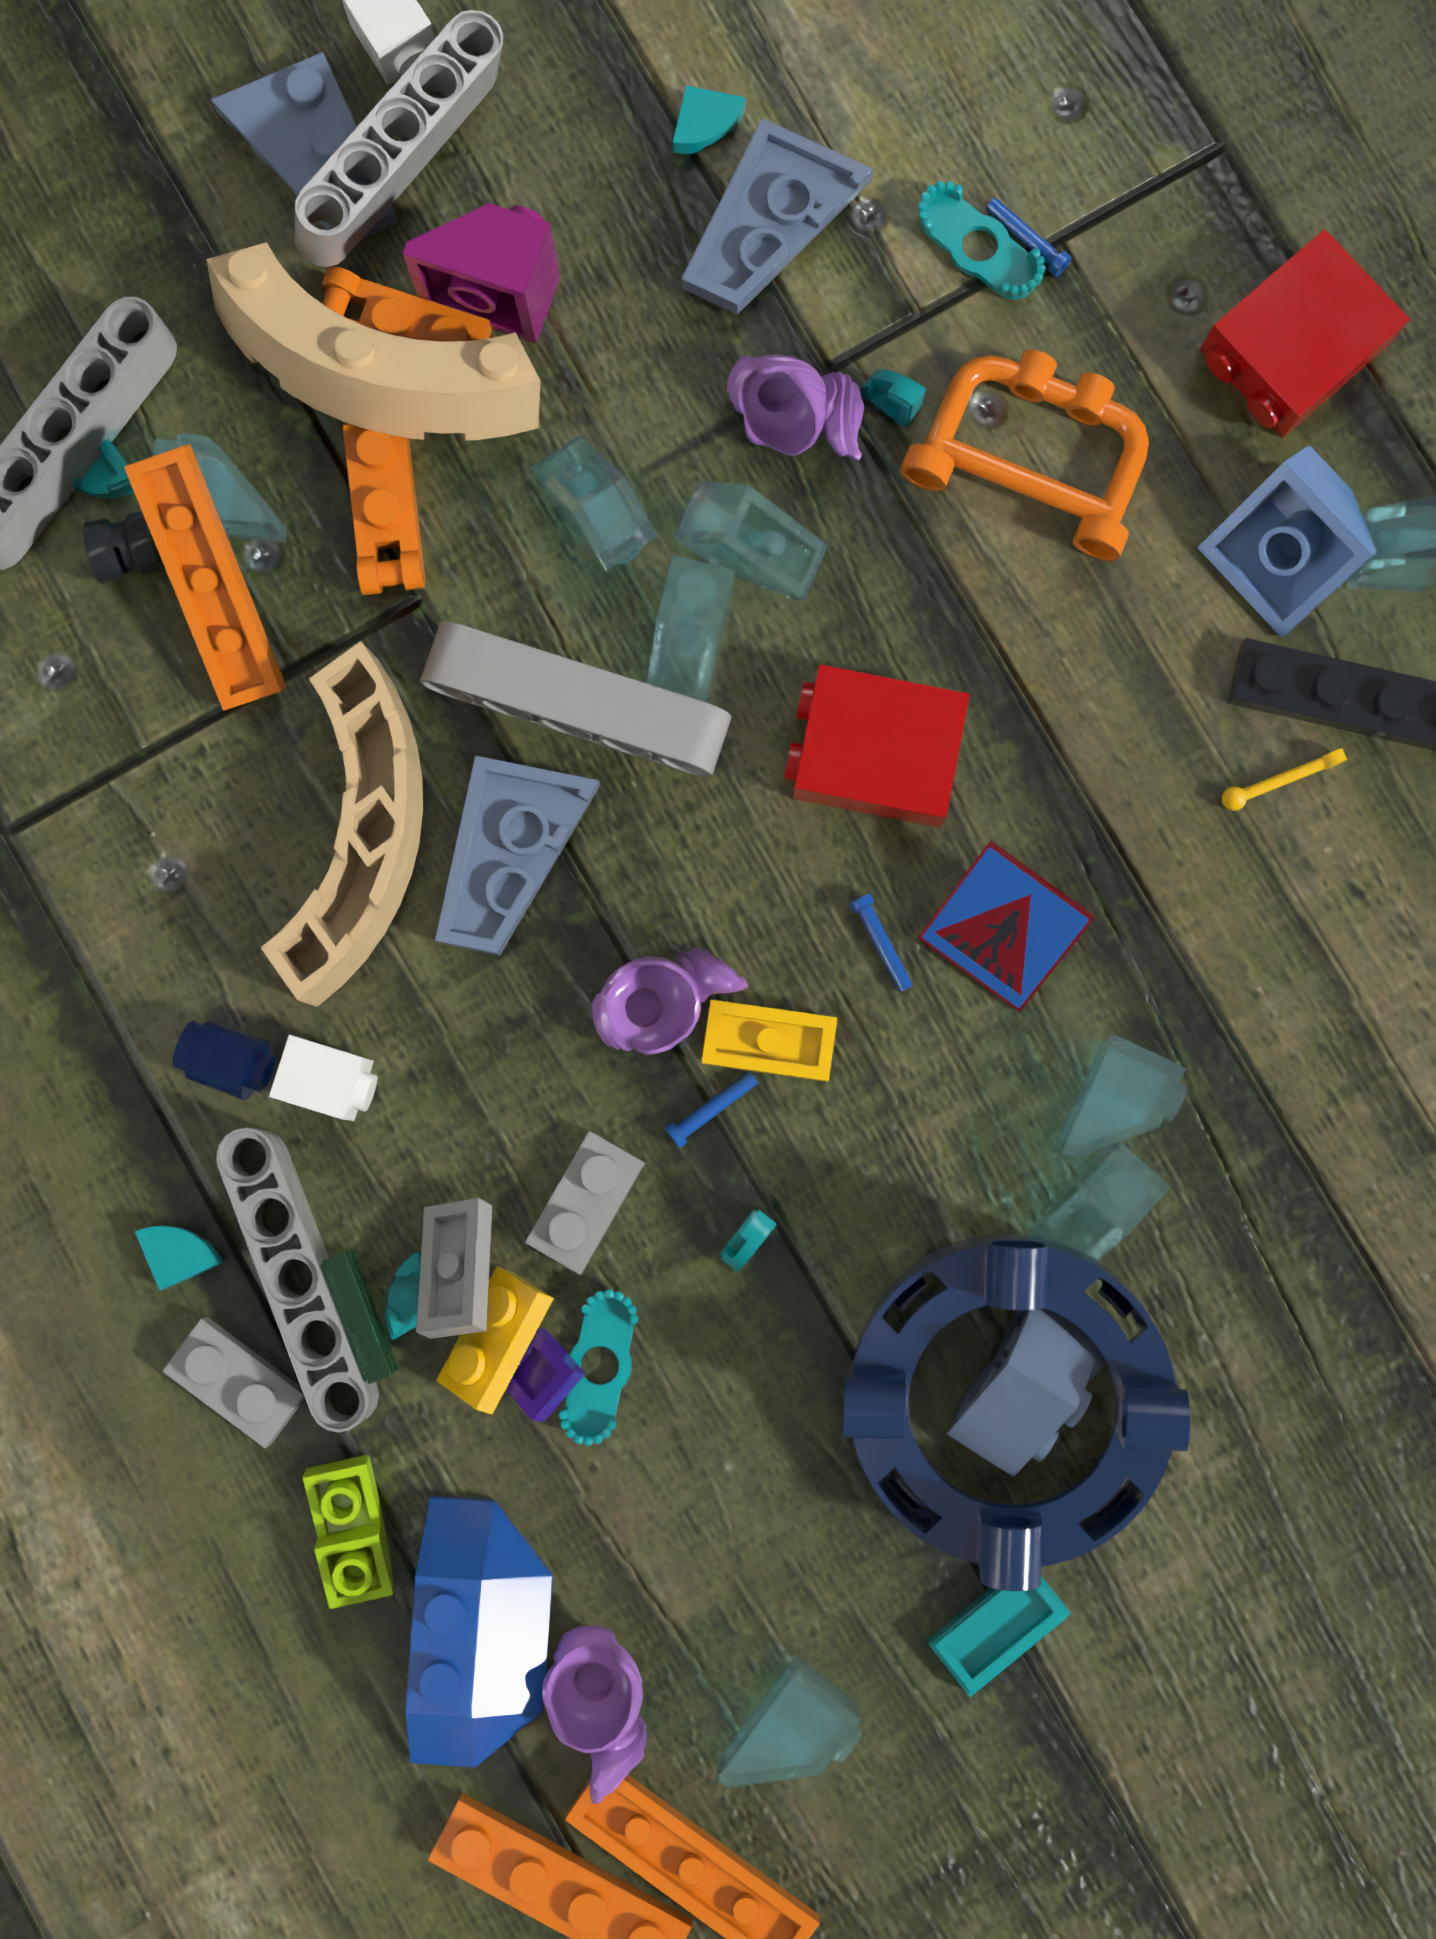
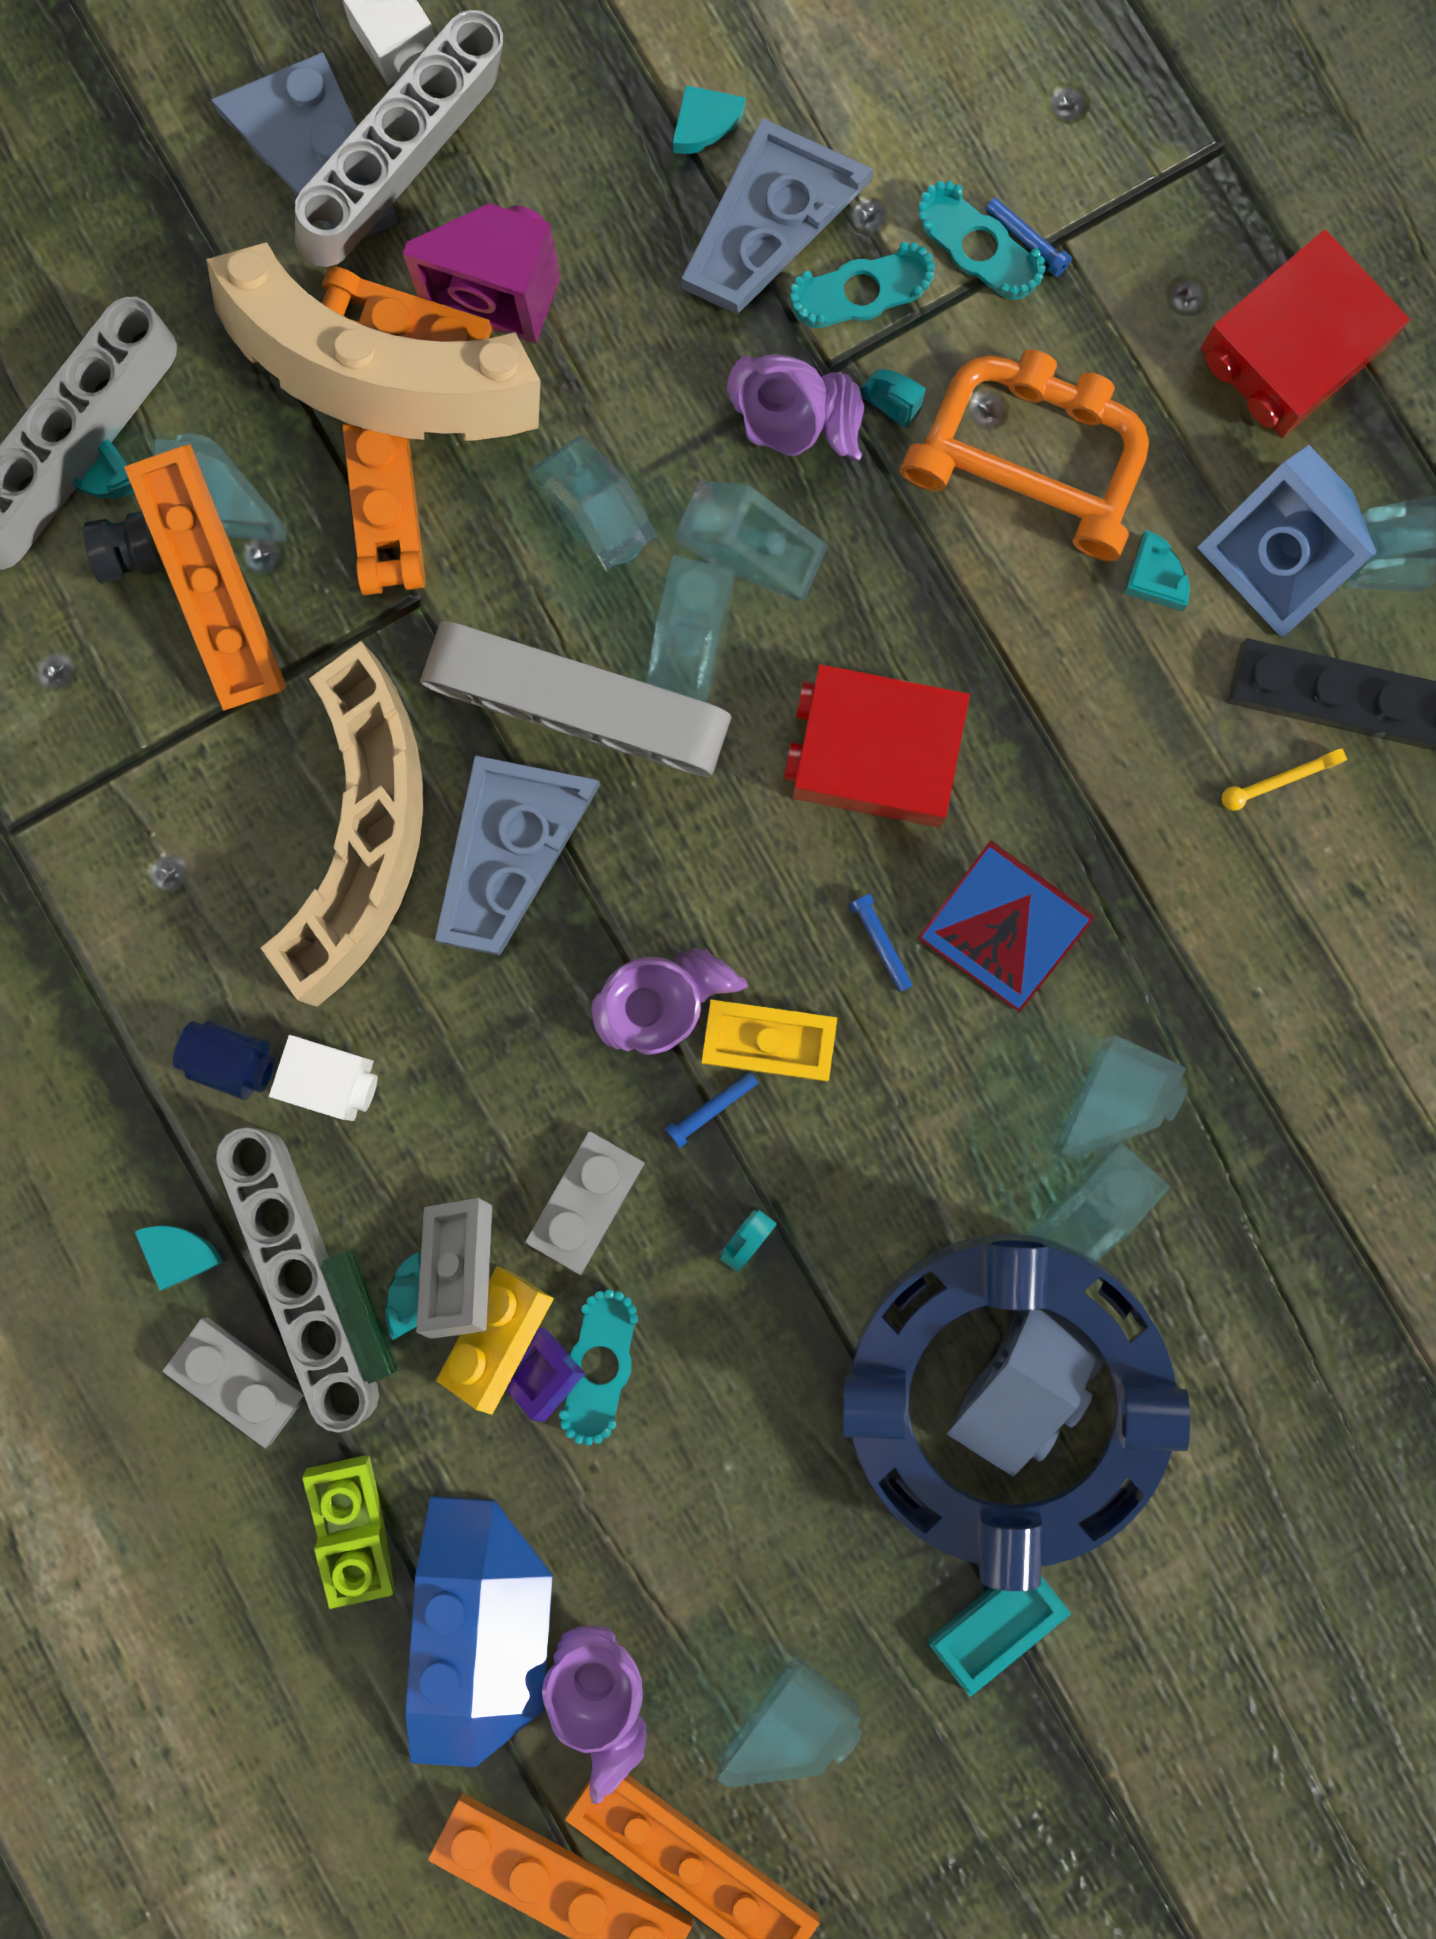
none -> teal piece [790,242,935,328]
none -> teal tile [1123,530,1190,612]

